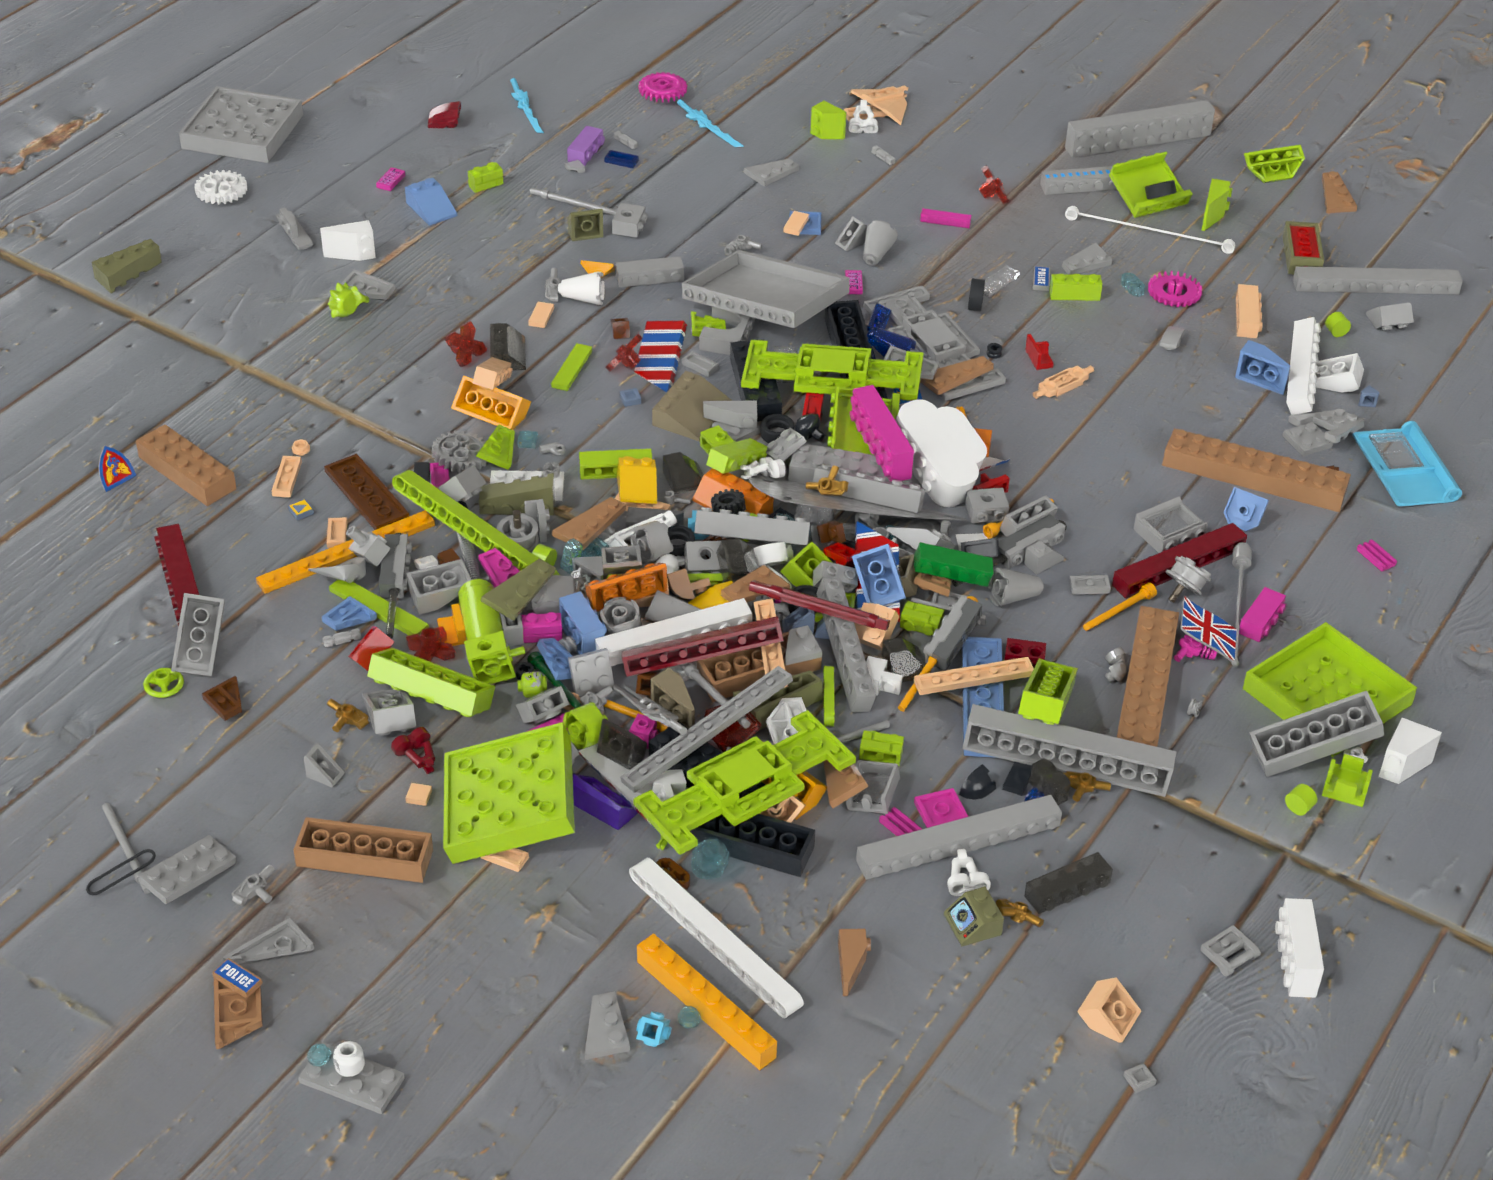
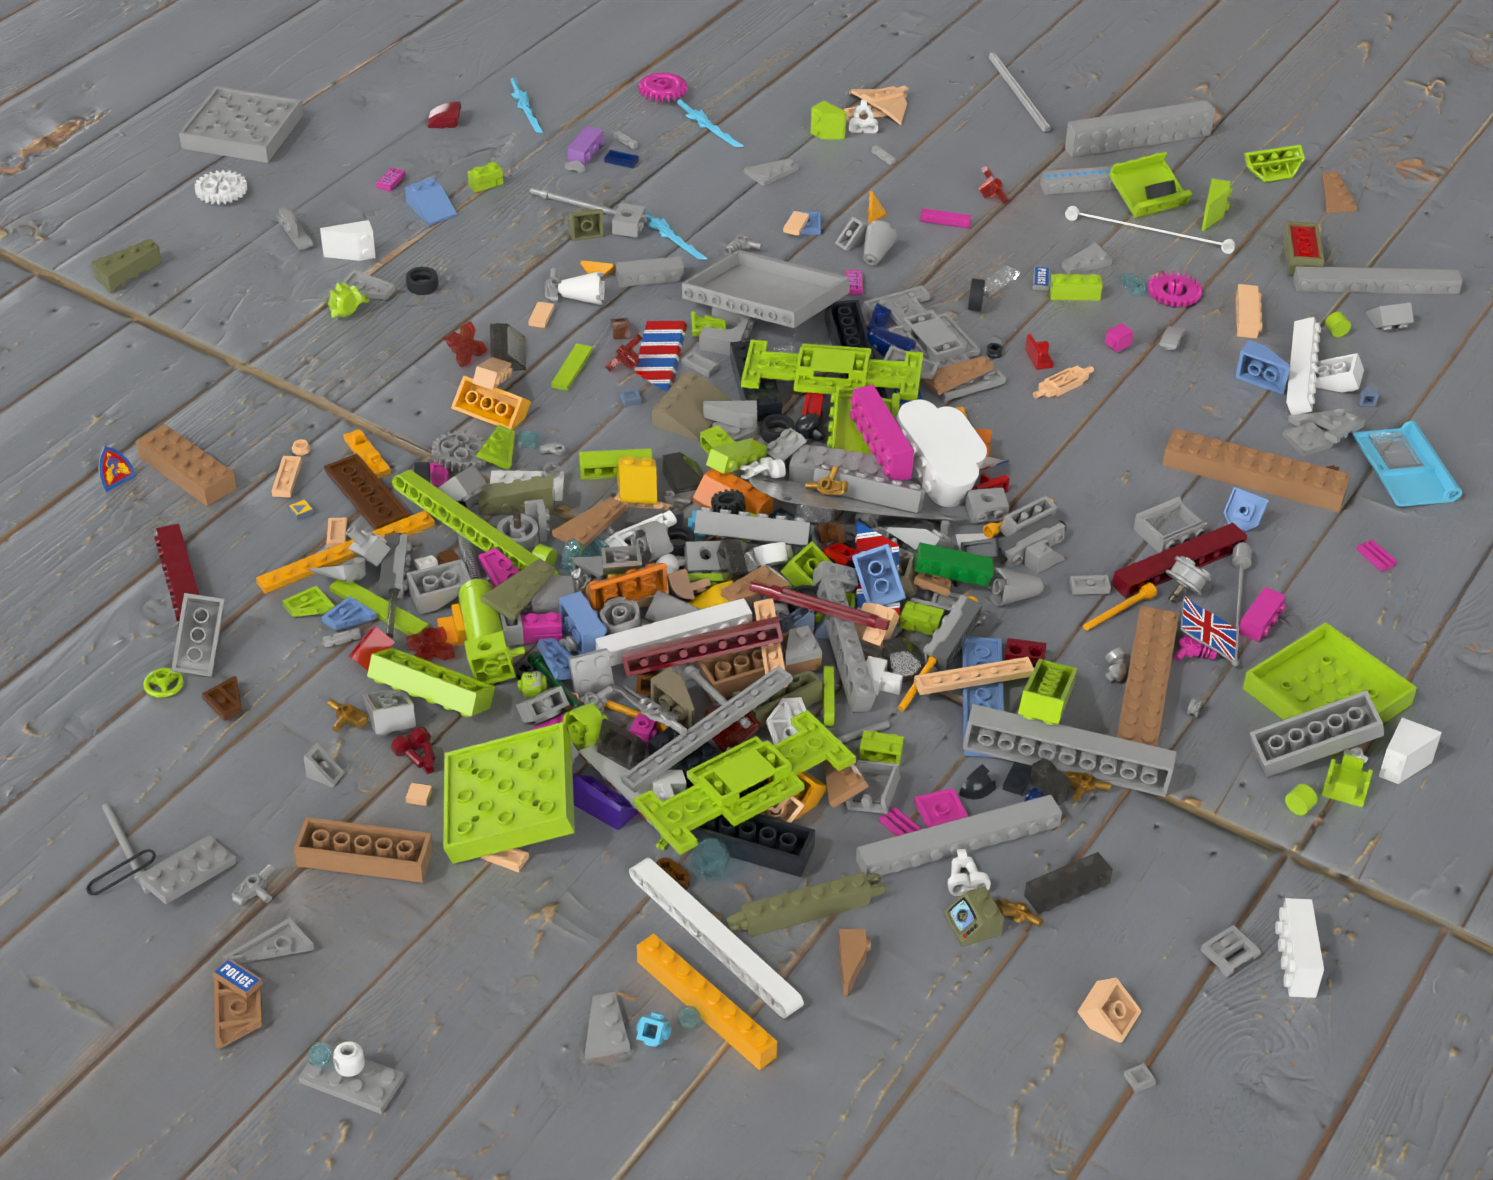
none -> lime wing [282,585,335,617]
none -> light orange hinge [343,429,391,478]
none -> black tyre [406,266,438,295]
none -> medium azure sword [645,210,708,260]
none -> olive hinge [727,872,887,937]
none -> light orange slope [868,191,887,222]
none -> light grey axle [989,52,1051,133]
none -> dark pink brick [1105,323,1134,352]

